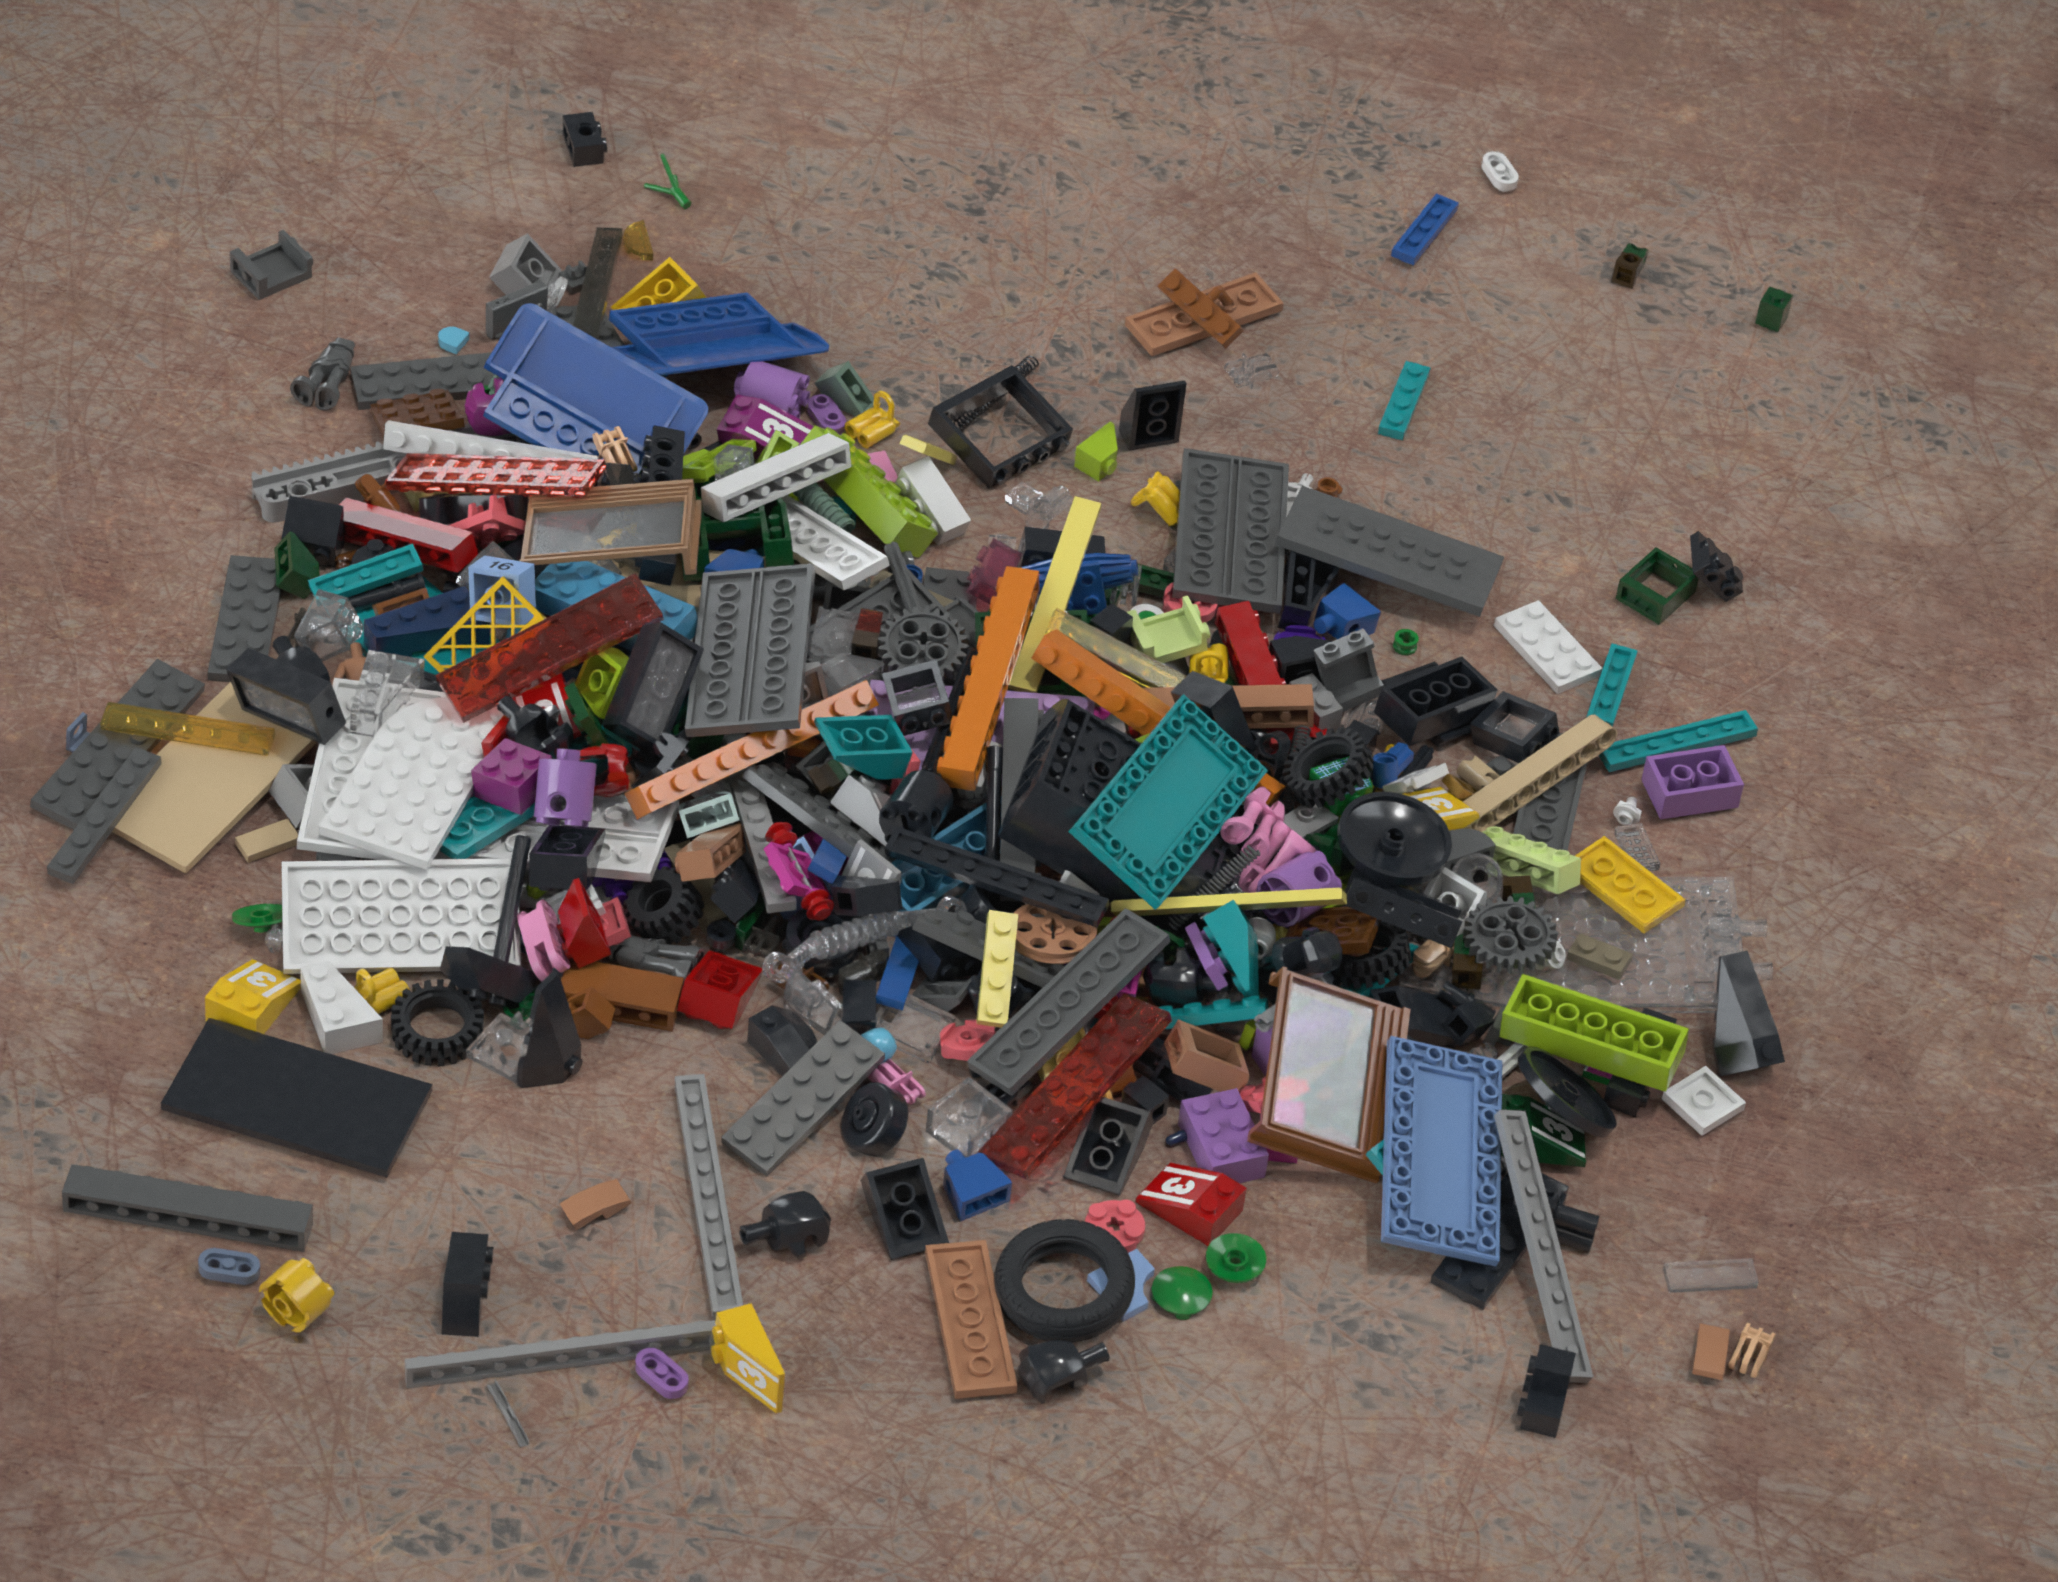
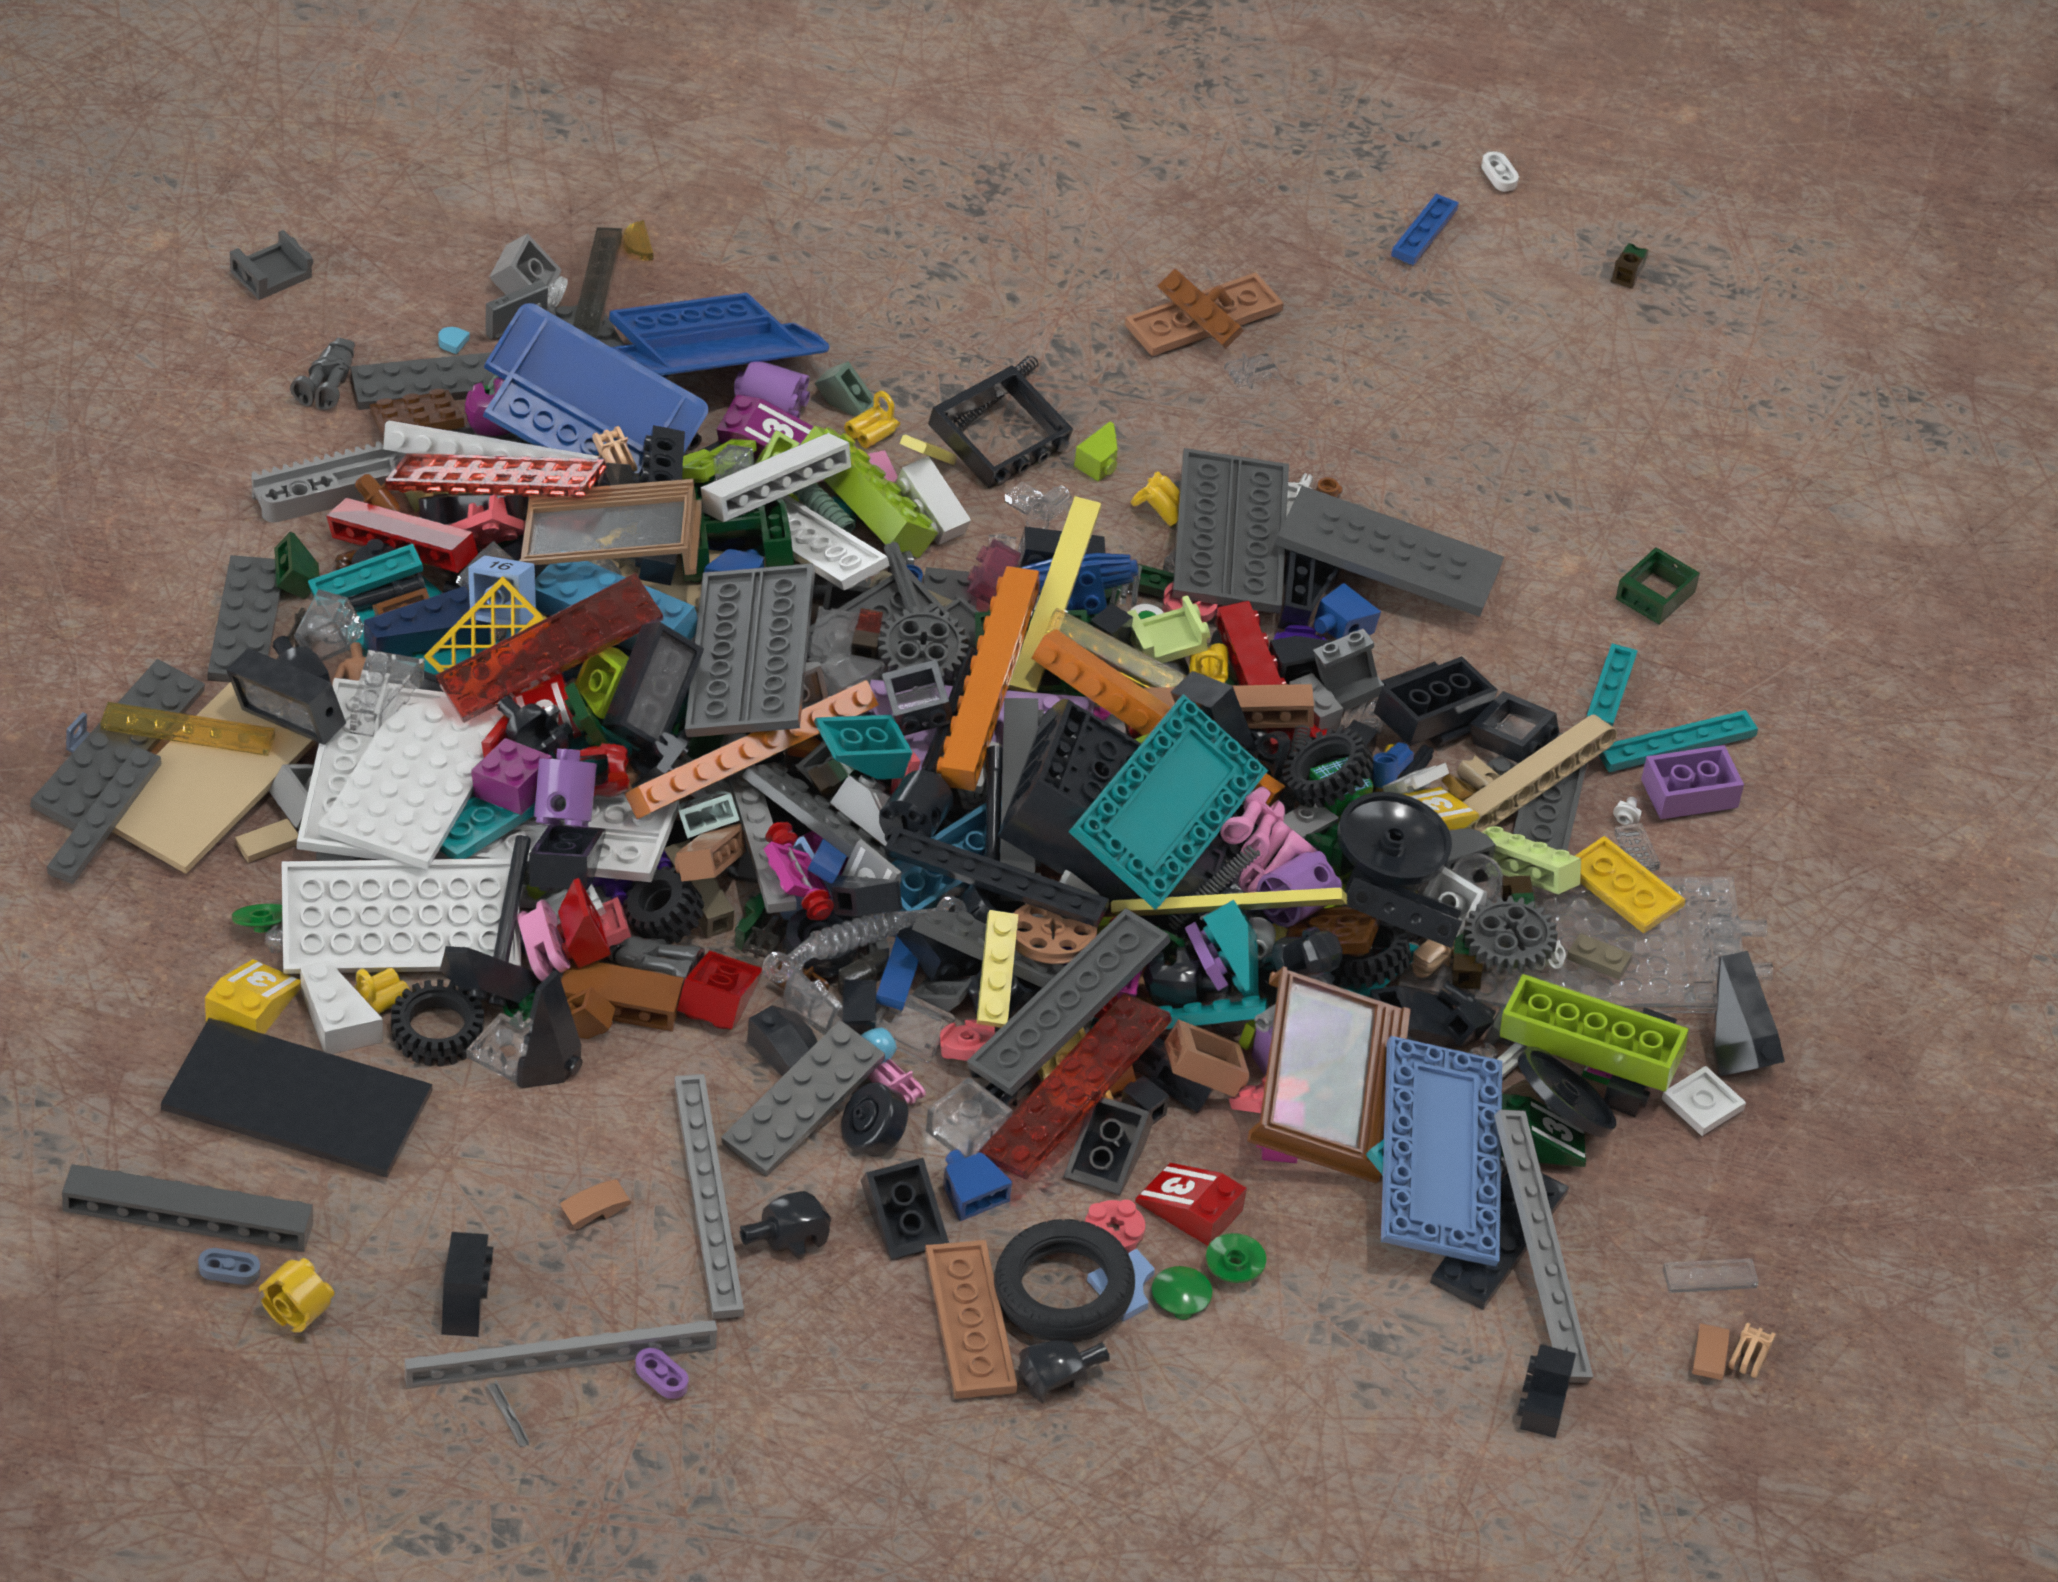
black slope [281,496,344,567] -> none
dark grey tile [558,260,594,295] -> none
black brick [562,111,608,167] -> none
yellow slope [611,257,706,310] -> none
green plant [644,153,692,209] -> none
black tile [706,920,736,951] -> none
black brick [710,858,760,923] -> none
yellow slope [711,1303,785,1414] -> none
medium lavender plate [808,394,846,435] -> none
black slope [1119,380,1187,451] -> none
dark blue piece [1165,1129,1187,1146] -> none
medium lavender brick [1178,1088,1269,1183] -> none
teal plate [1378,361,1431,441] -> none
green bush [1393,629,1419,656] -> none
white plate [1493,600,1603,694] -> none
black piece [1549,1193,1600,1252] -> none
black plate [1690,531,1743,602] -> none
dark green brick [1755,286,1793,332] -> none

